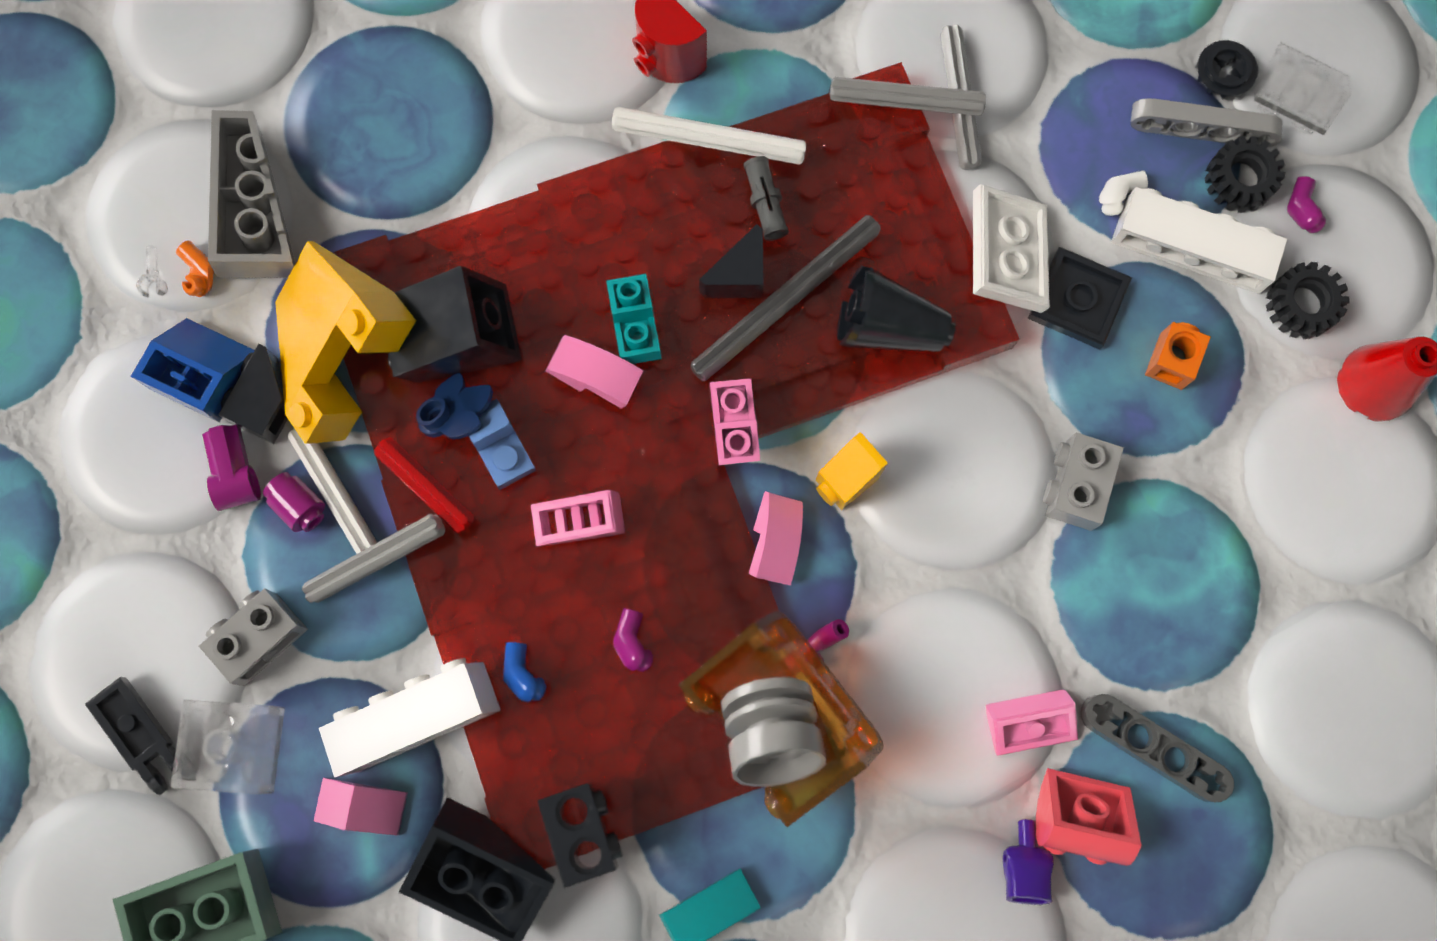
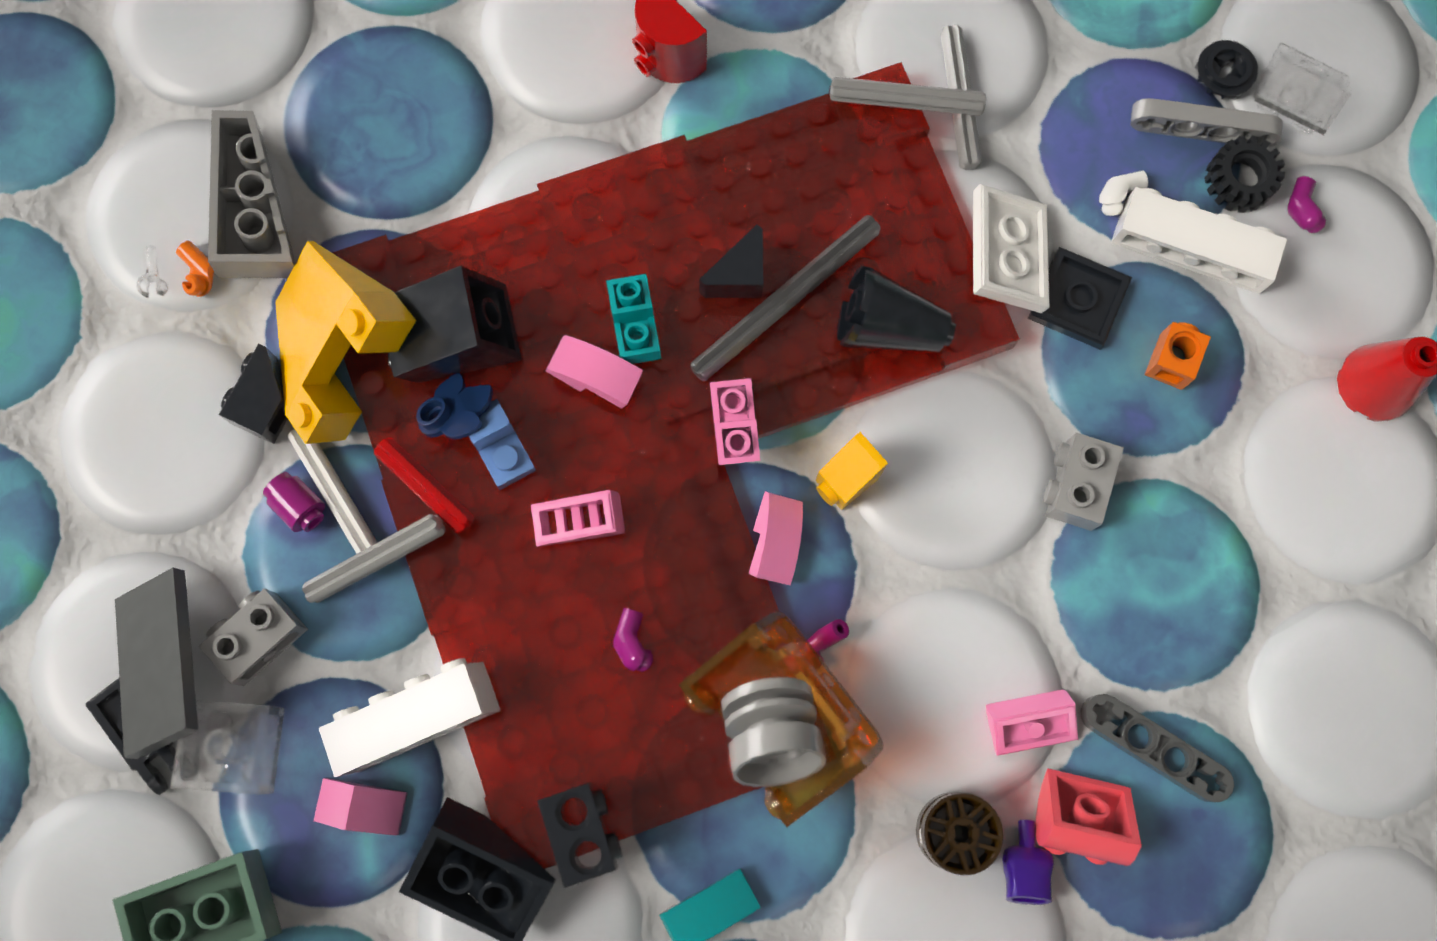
blue slope [131,318,254,423] -> none
magenta piece [202,425,261,511] -> none
blue arm [503,642,546,702] -> none
white axle [612,107,806,164] -> none
dark grey pin [744,156,789,241] -> none
black tyre [1266,262,1350,339] -> none
none -> dark grey tile [115,567,198,759]
none -> dark brown wheel [916,792,1003,875]

